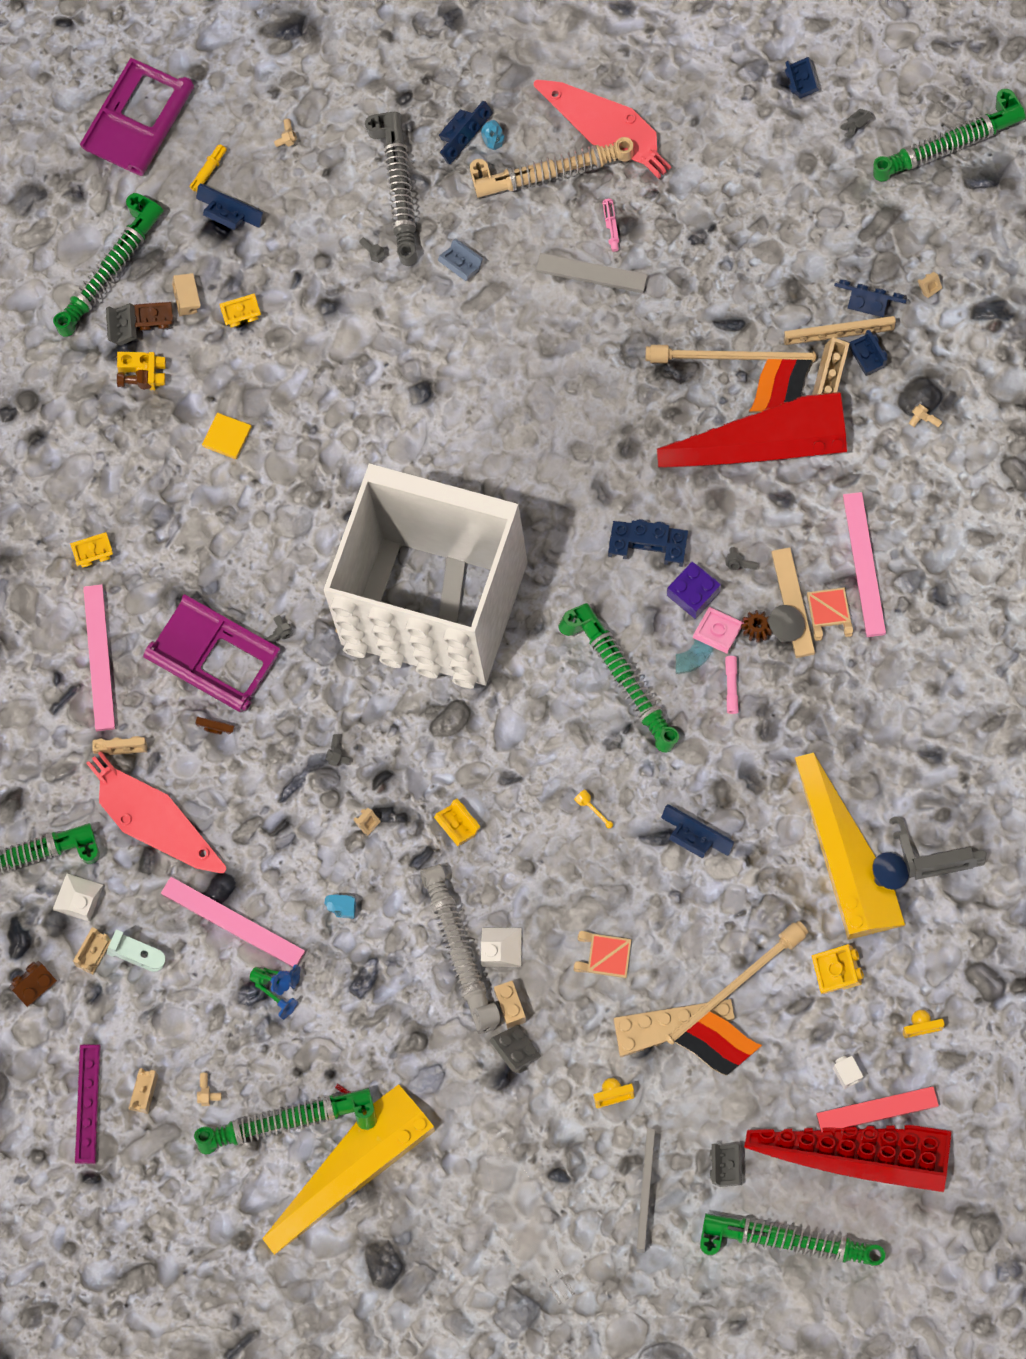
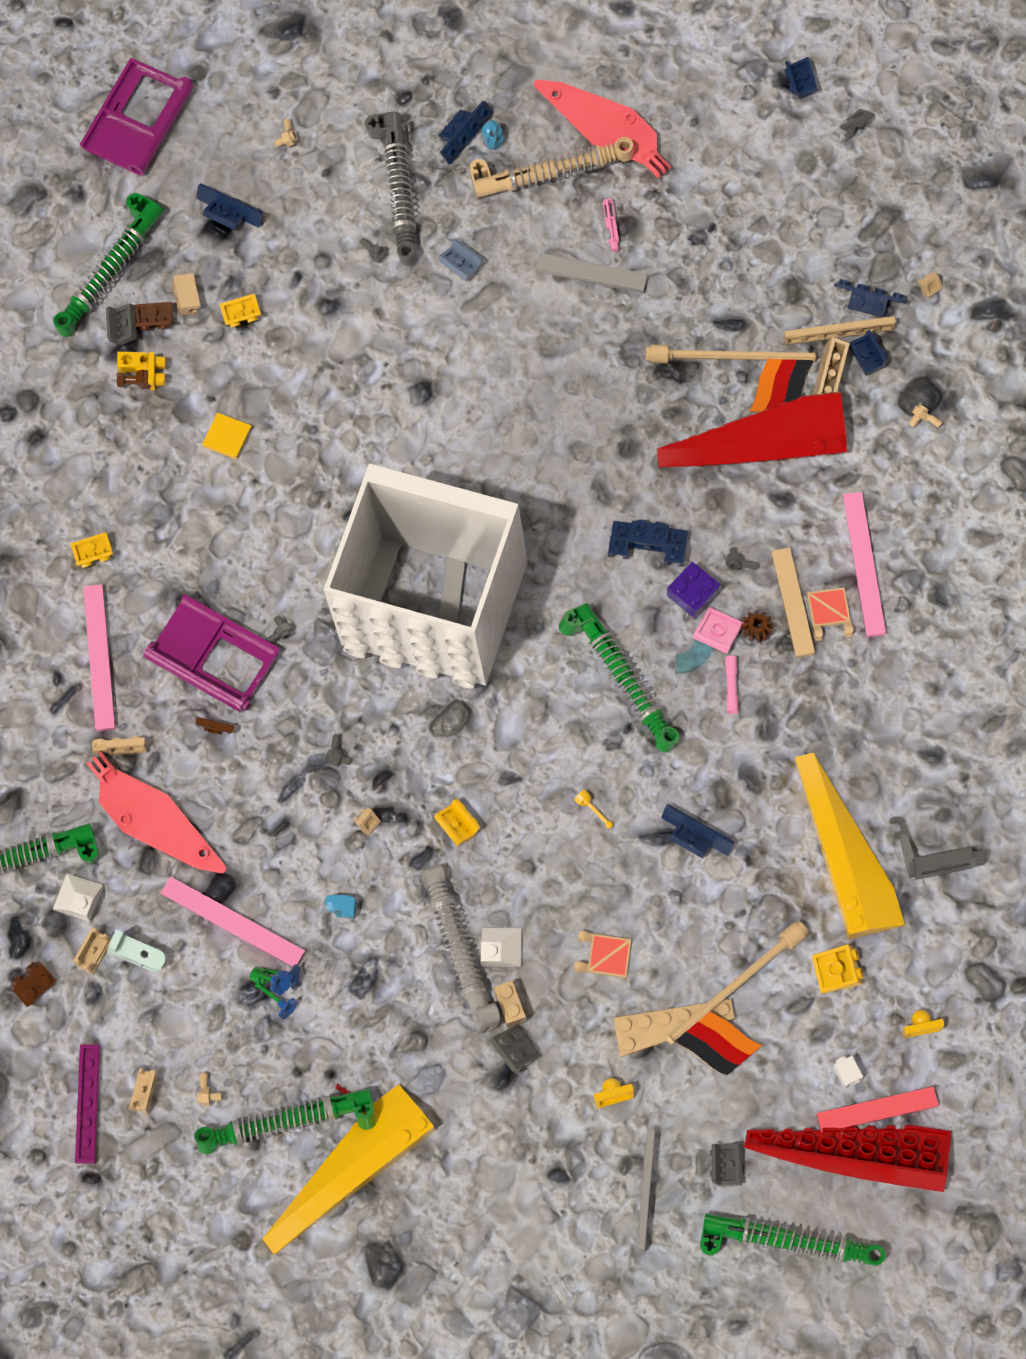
yellow axle [189,144,227,192] -> none
dark grey dish [767,605,805,642] -> none
green piece [873,89,1026,182] -> none
dark blue dish [873,852,908,890] -> none

